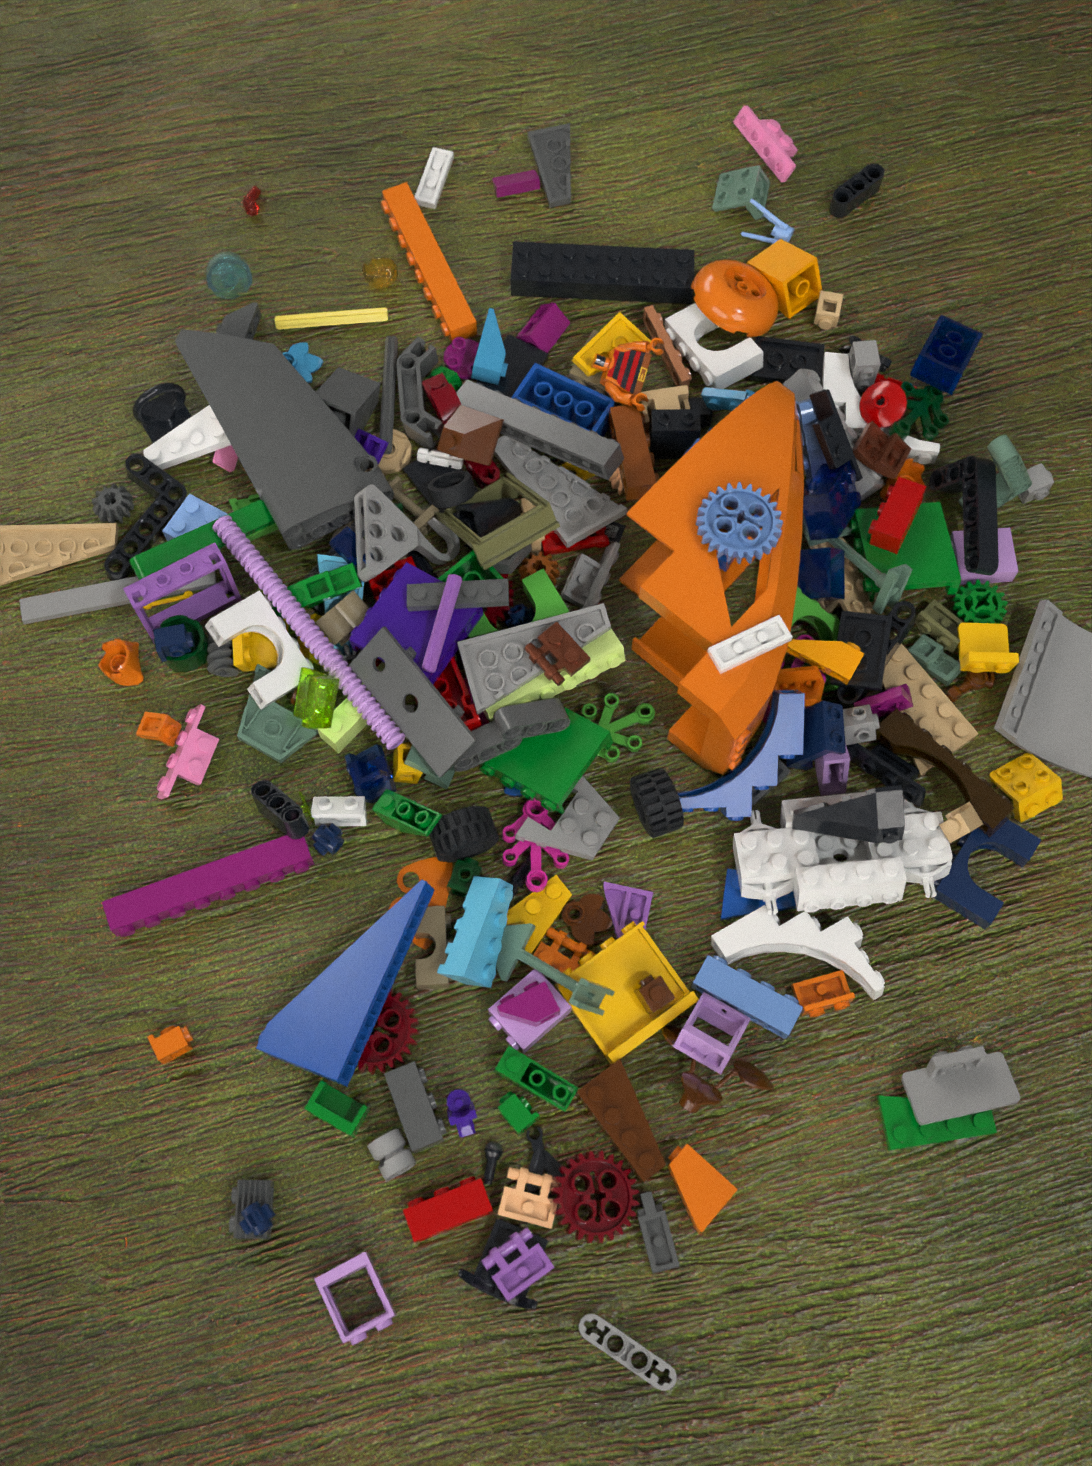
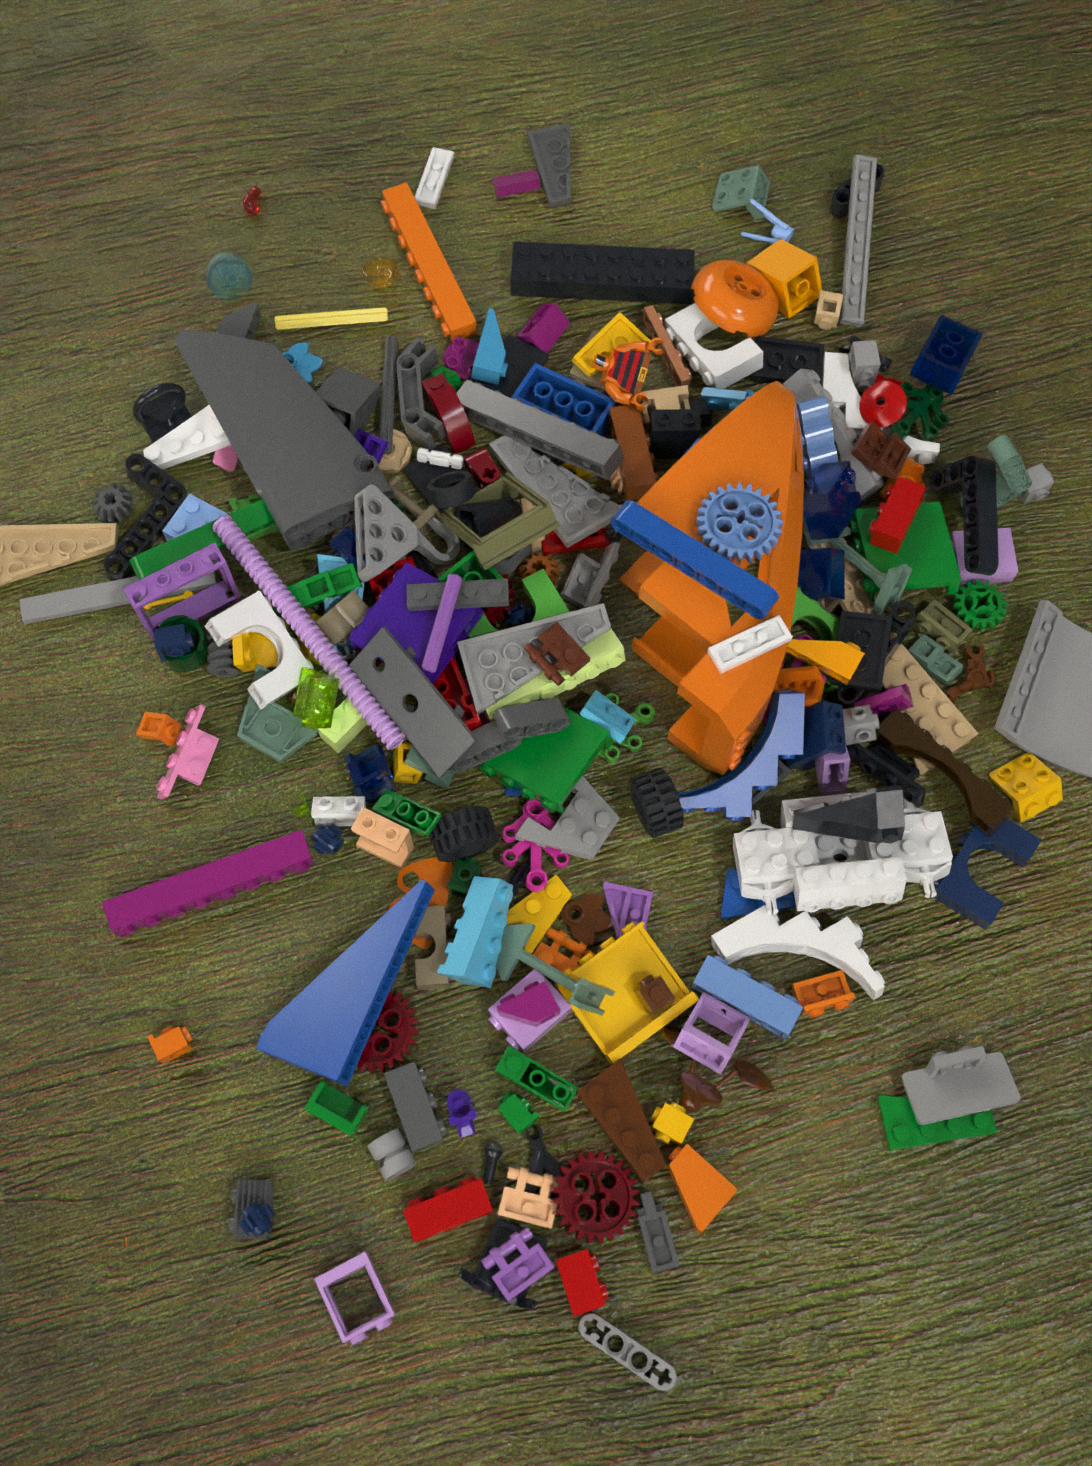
orange hair [98,639,144,686] -> none
black beam [251,780,309,839] -> none
reddish brown slope [437,405,504,466] -> none
bright pink bracket [734,106,798,182] -> none
black bracket [809,389,863,484] -> none
tan brick [939,802,983,843] -> none
yellow bracket [957,623,1019,673] -> none
none -> light nougat panel [351,807,414,869]
none -> red brick [556,1249,609,1317]
none -> medium azure plate [579,690,636,744]
none -> blue beam [610,500,779,620]
none -> yellow brick [649,1102,694,1146]
none -> light grey tile [839,154,877,327]

